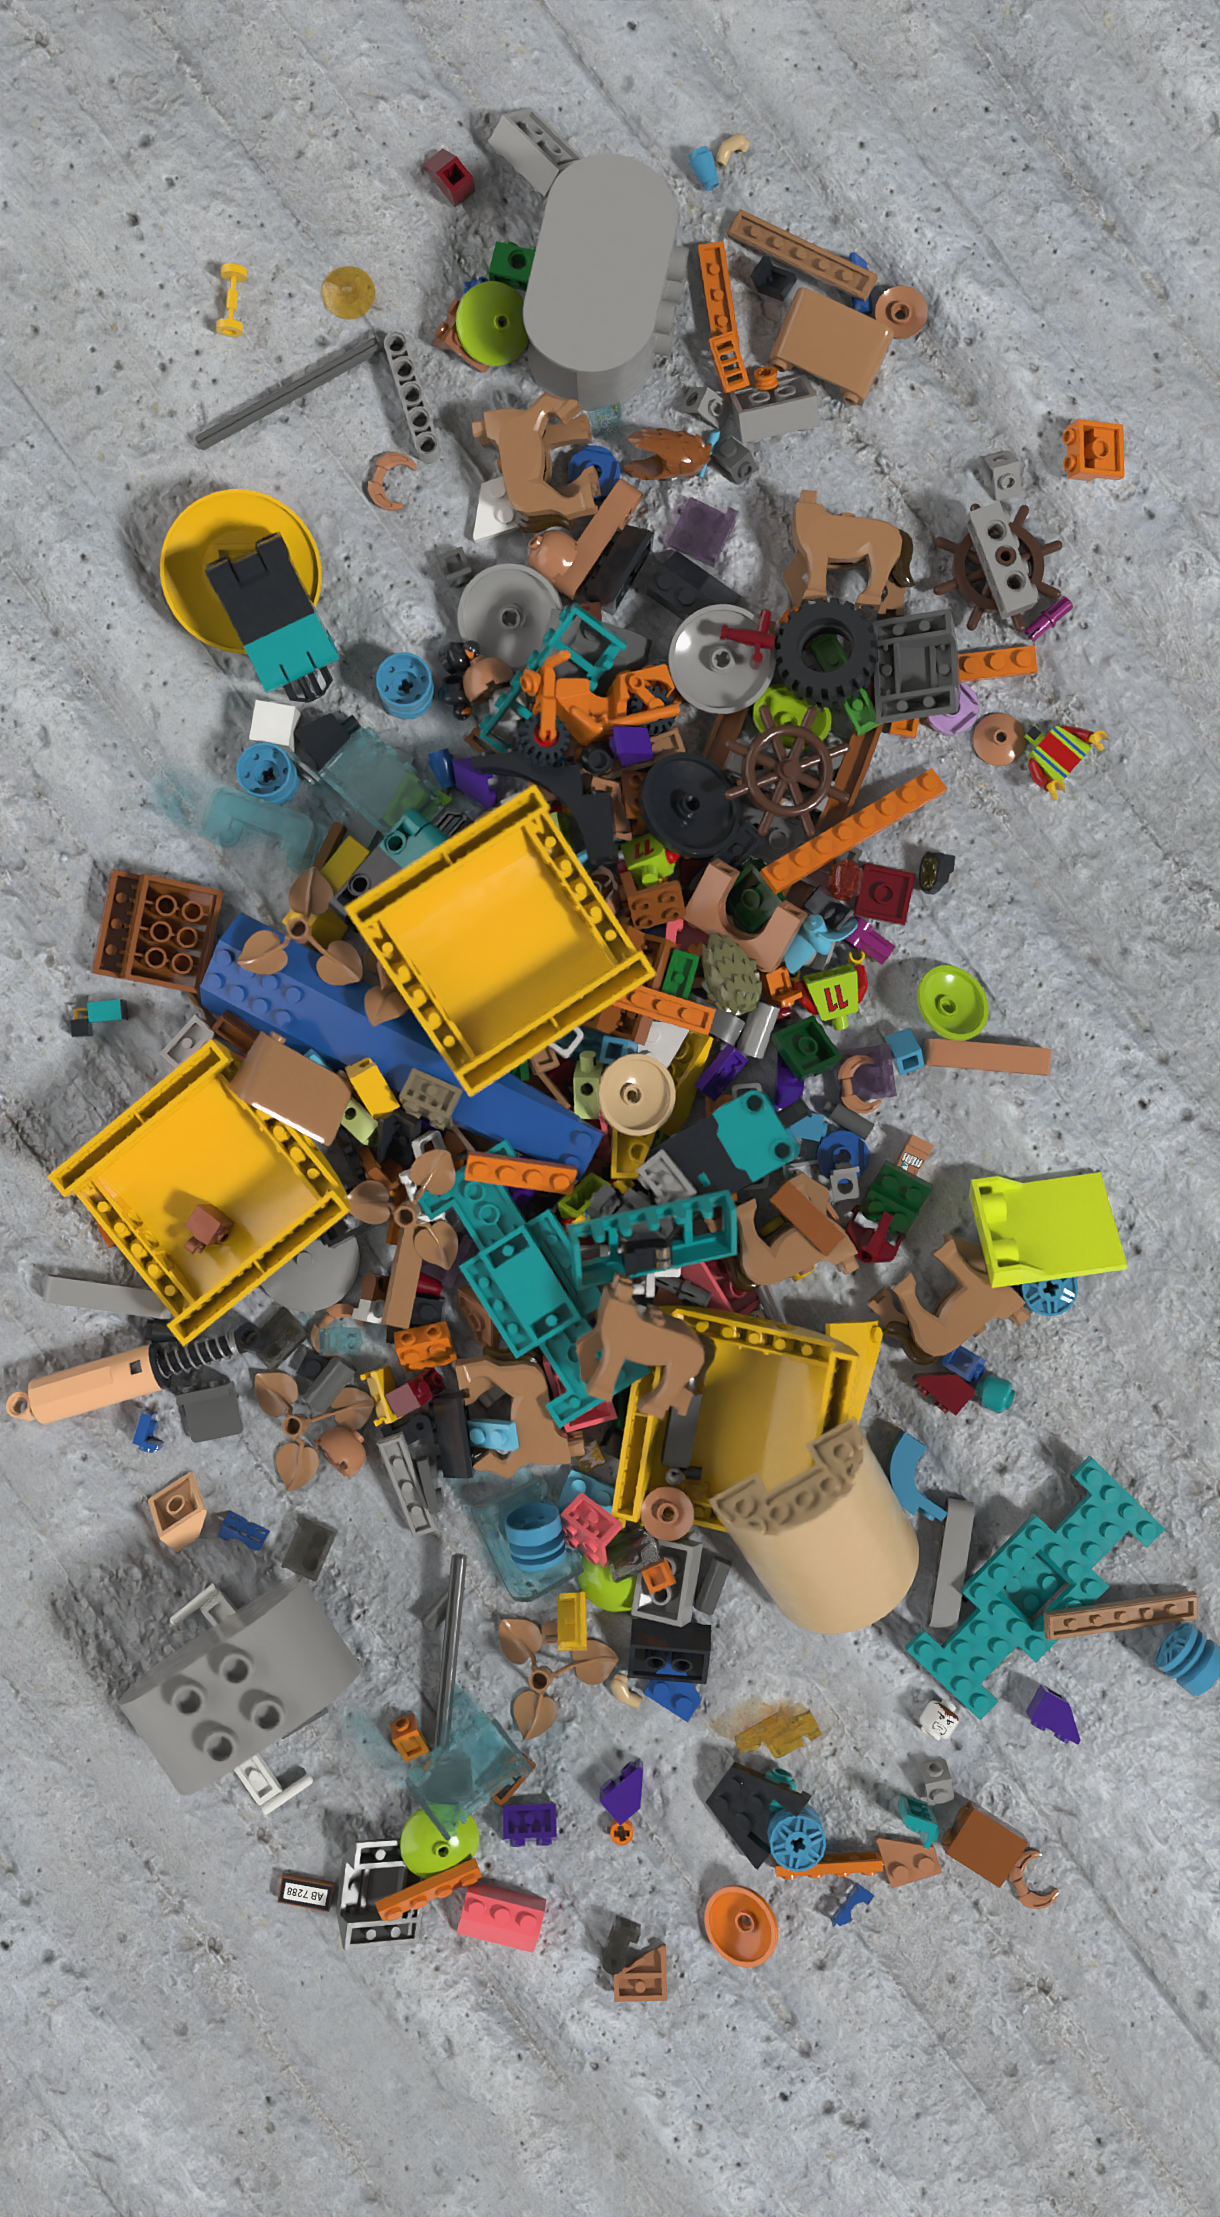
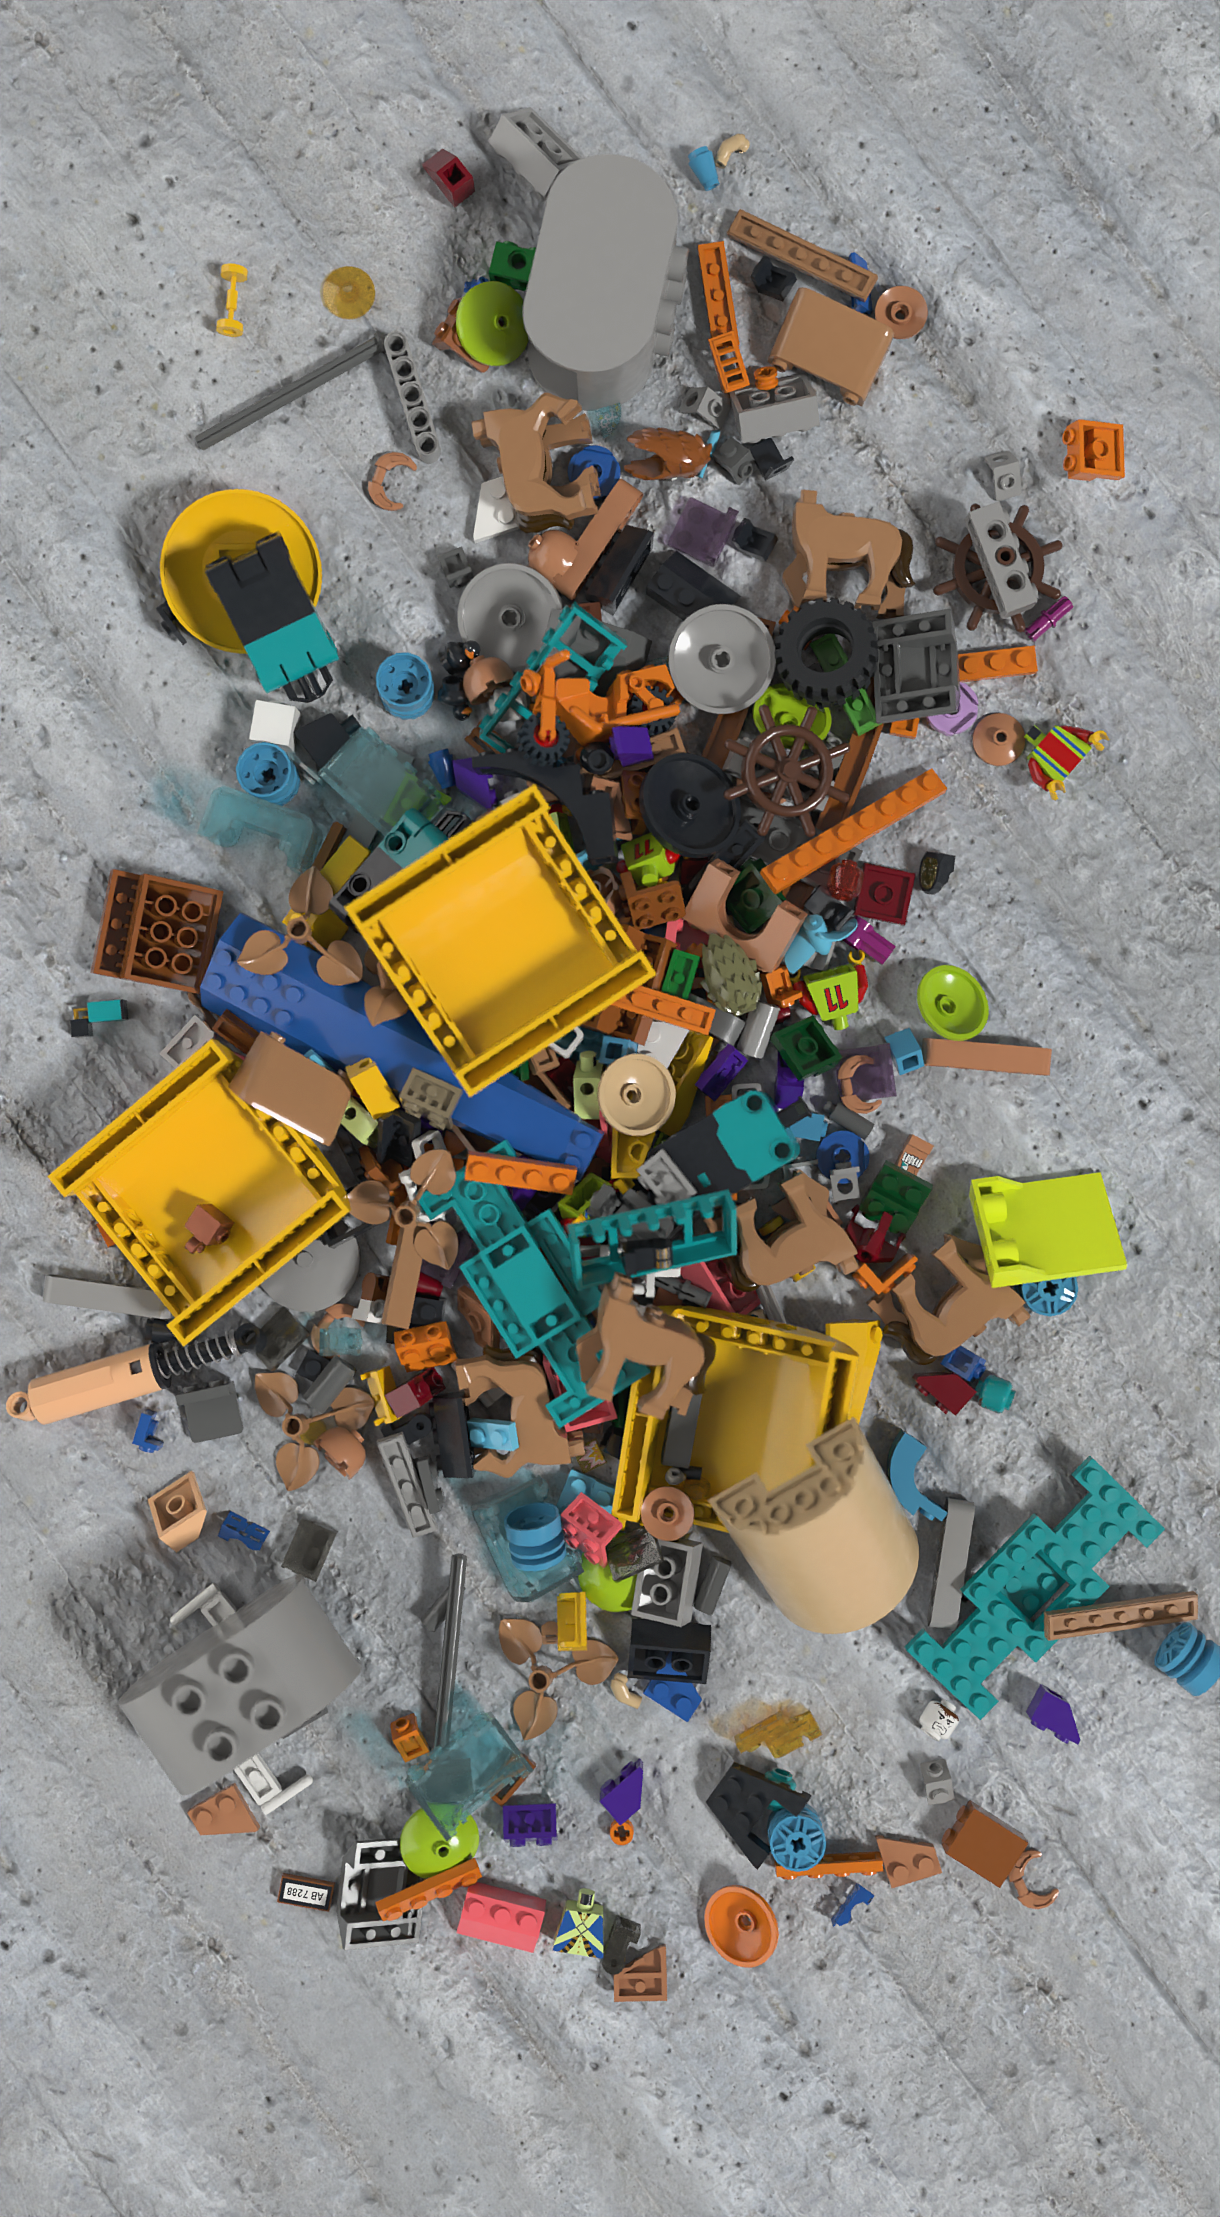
orange tile [640,1558,676,1594] -> none
dark red piece [719,609,776,670] -> none
dark orange tile [767,1180,845,1256] -> none
teal bracket [897,1794,940,1849] -> none
none -> black bracket [156,601,187,645]
none -> nougat wing [187,1783,260,1836]
none -> clear yellow tile [300,1420,327,1445]
none -> torso [553,1888,604,1959]
none -> black bracket [732,518,779,562]
none -> black bracket [749,438,794,481]
none -> orange bracket [851,1253,918,1295]

